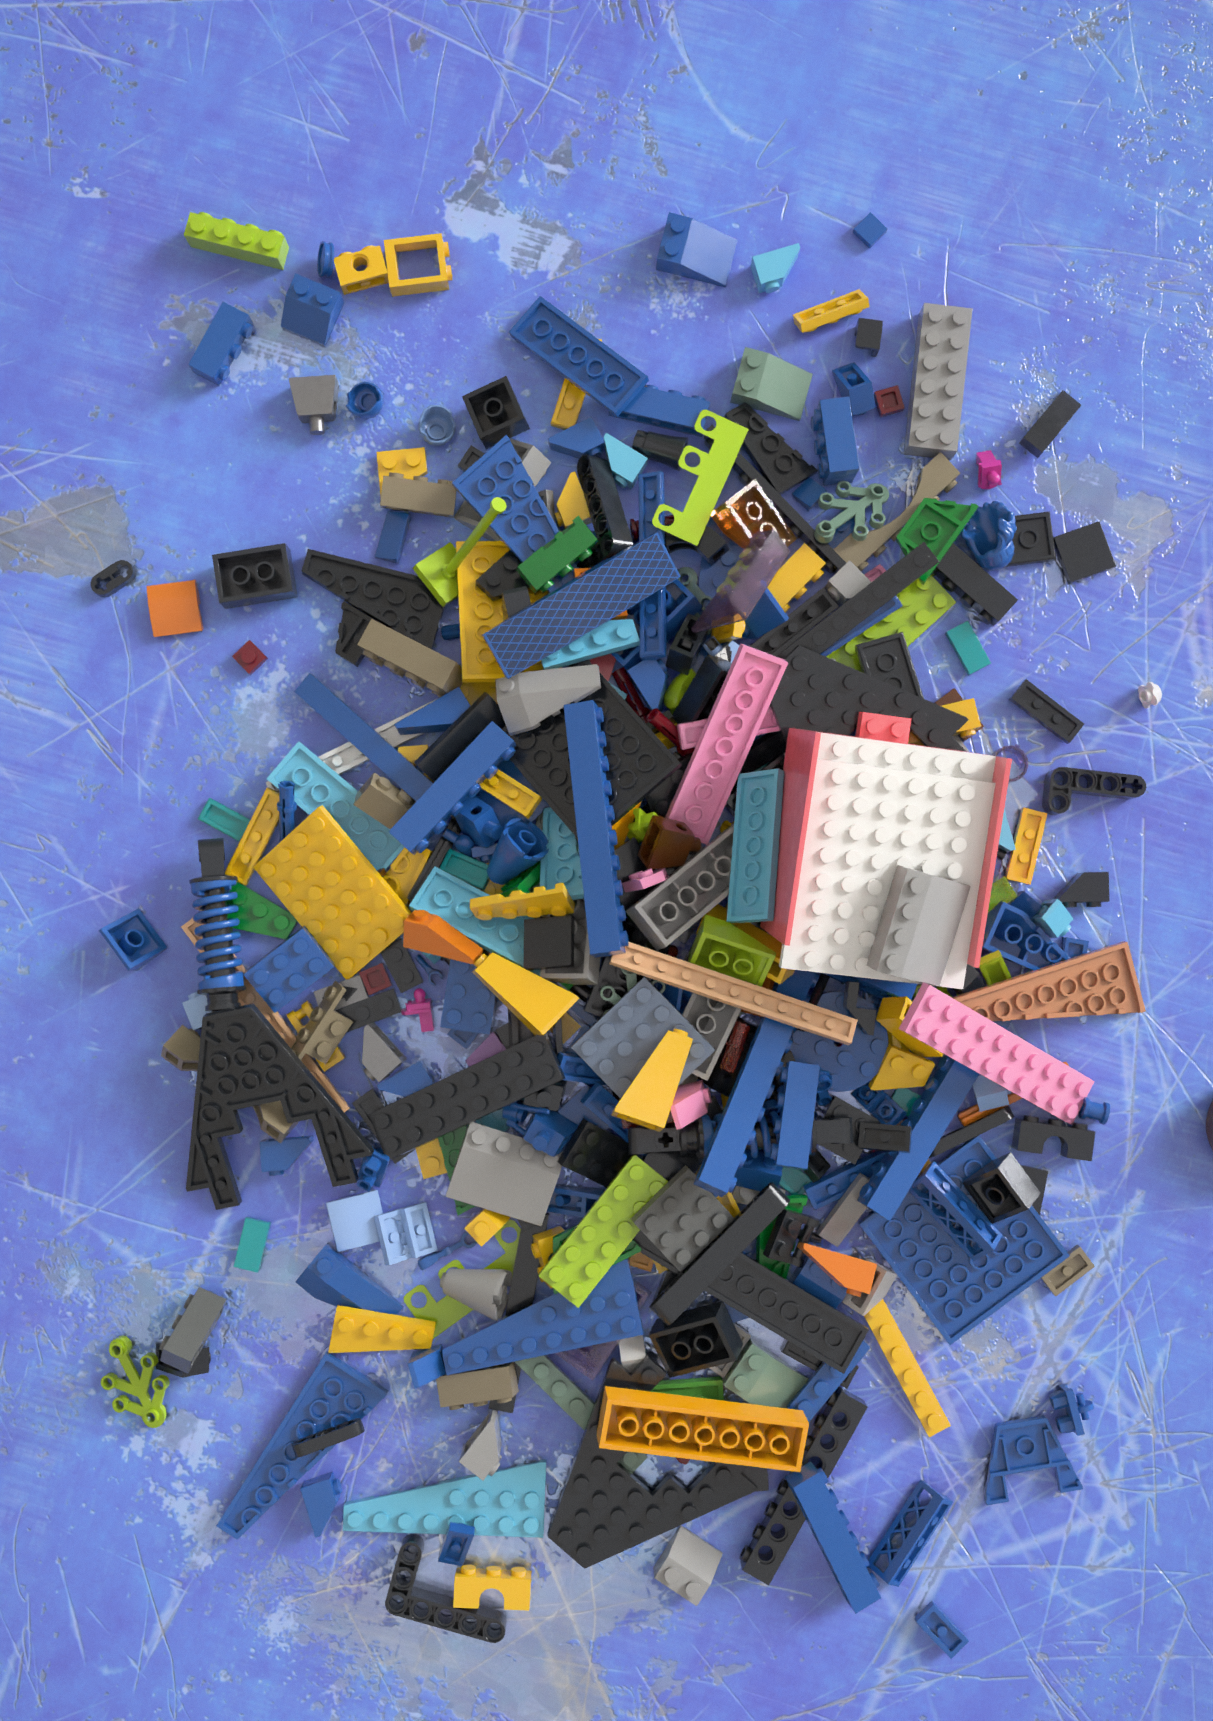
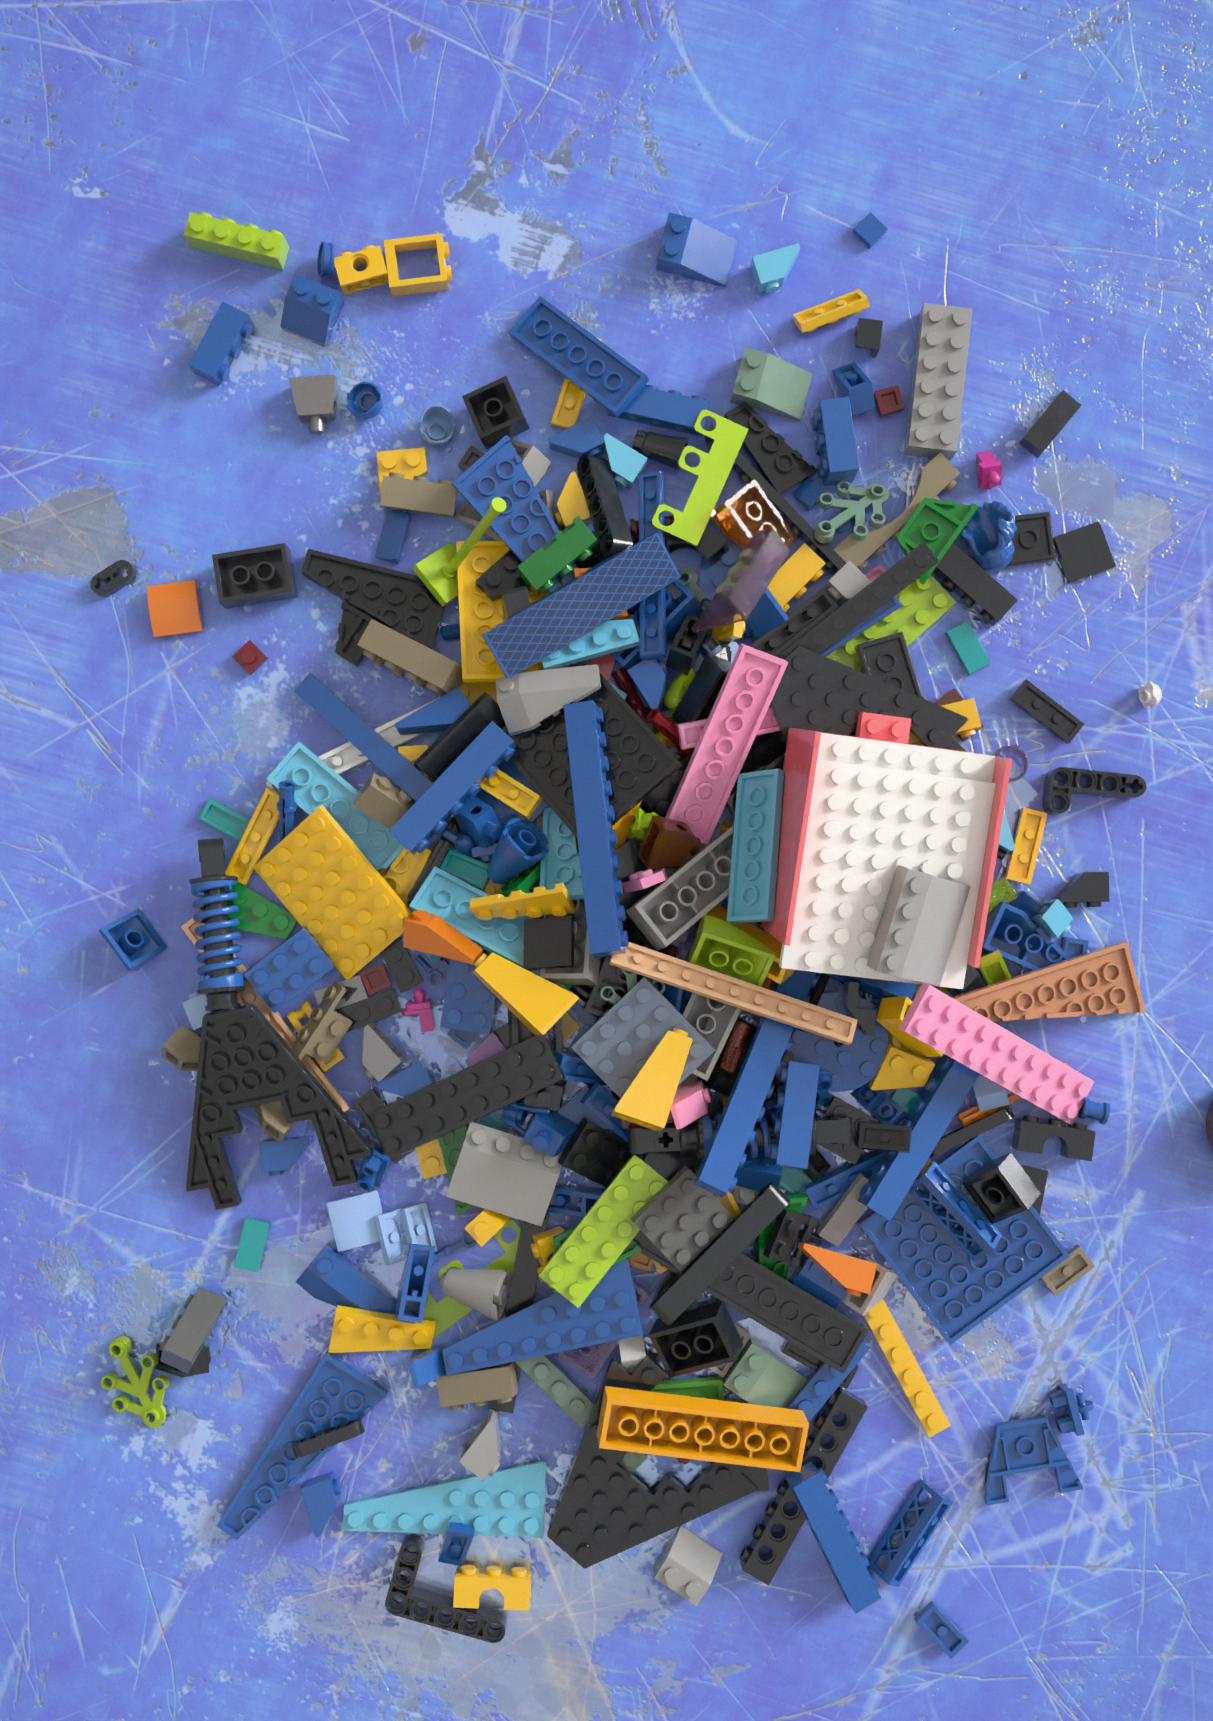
none -> blue slope [395,1243,435,1323]

